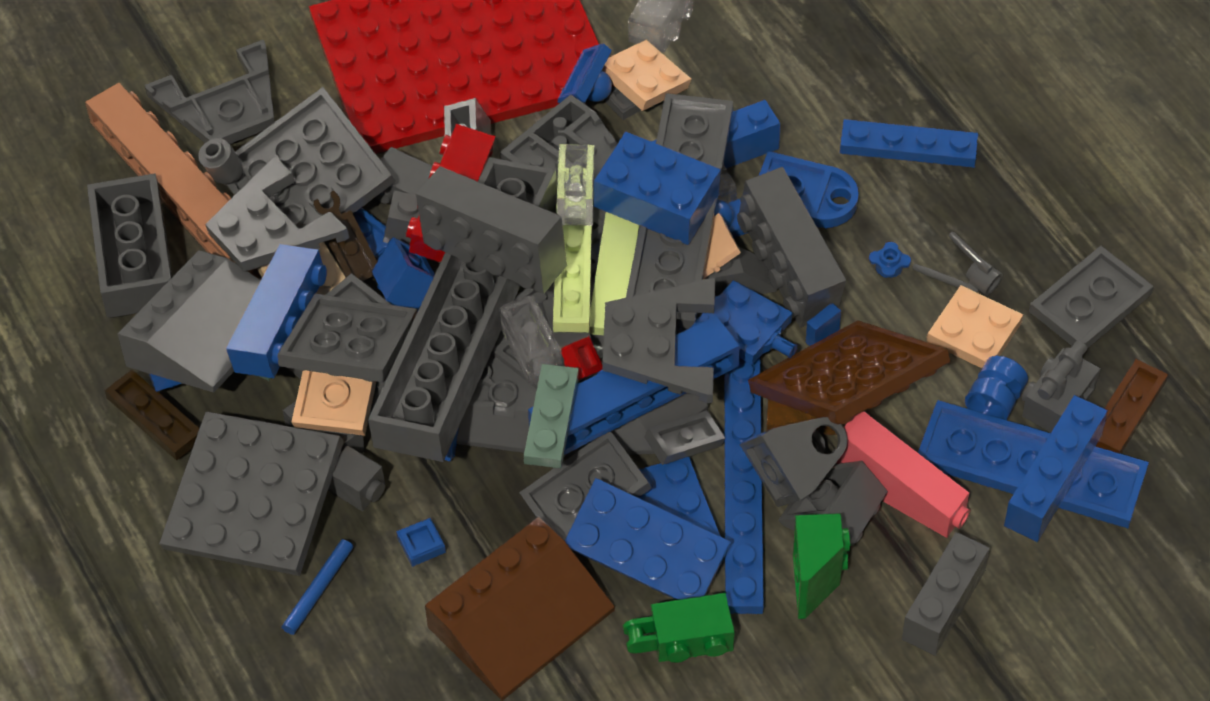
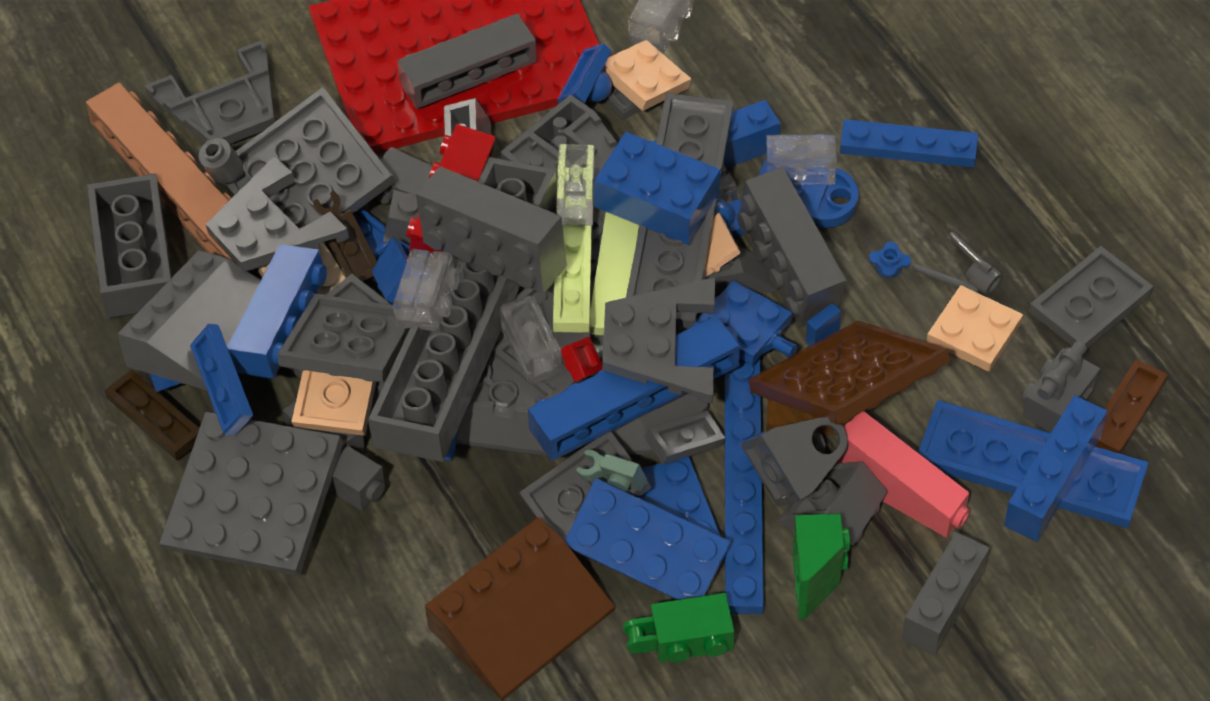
blue bar [282,539,353,635] -> none
blue tile [396,518,446,567] -> none
sand green plate [524,364,579,468] -> none
blue wheel [965,355,1028,420] -> none
none -> blue tile [190,324,253,436]
none -> clear brick [393,249,460,331]
none -> dark grey brick [397,14,536,109]
none -> sand green plate [576,450,647,492]
none -> clear brick [765,134,837,184]

